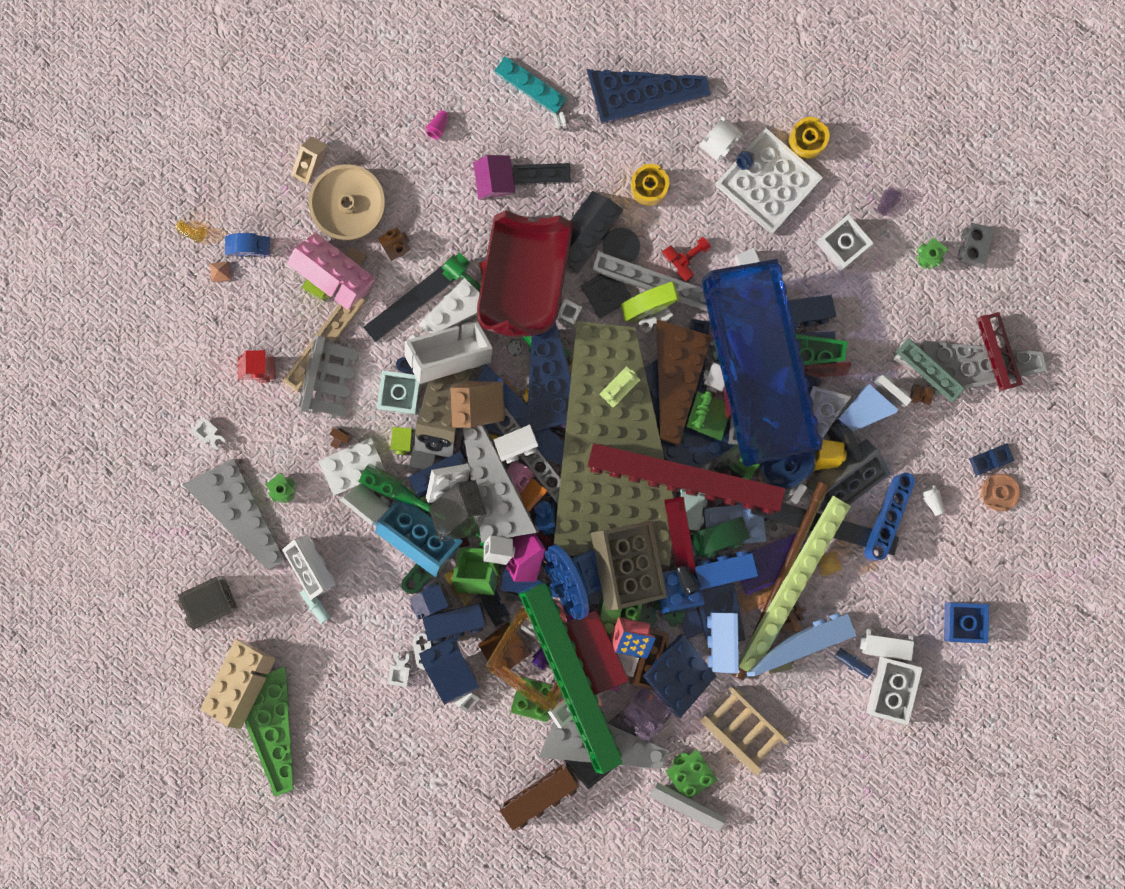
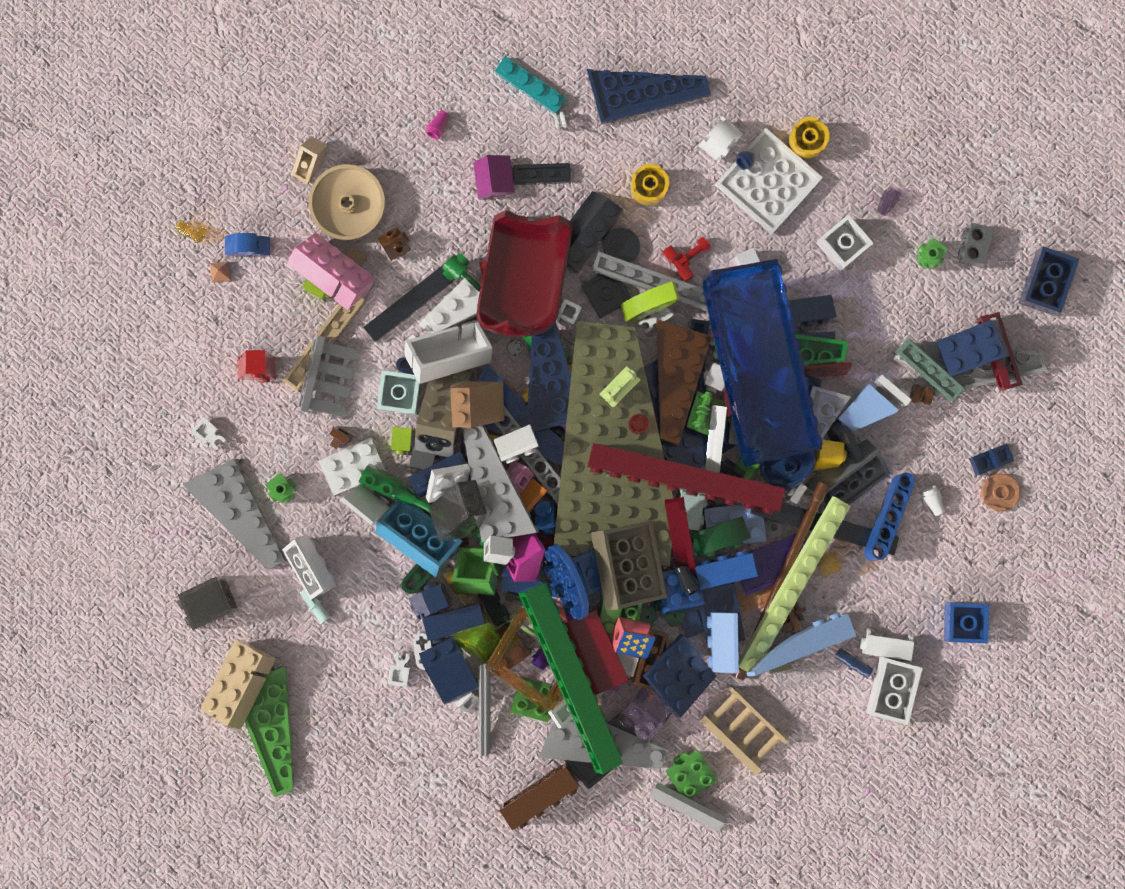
none -> clear neon green slope [453,622,501,662]
none -> light grey axle [479,662,491,756]
none -> clear red wheel [628,414,649,434]
none -> white sticker [705,405,727,473]
none -> dark blue brick [937,320,1010,377]
none -> dark blue brick [1019,246,1080,316]

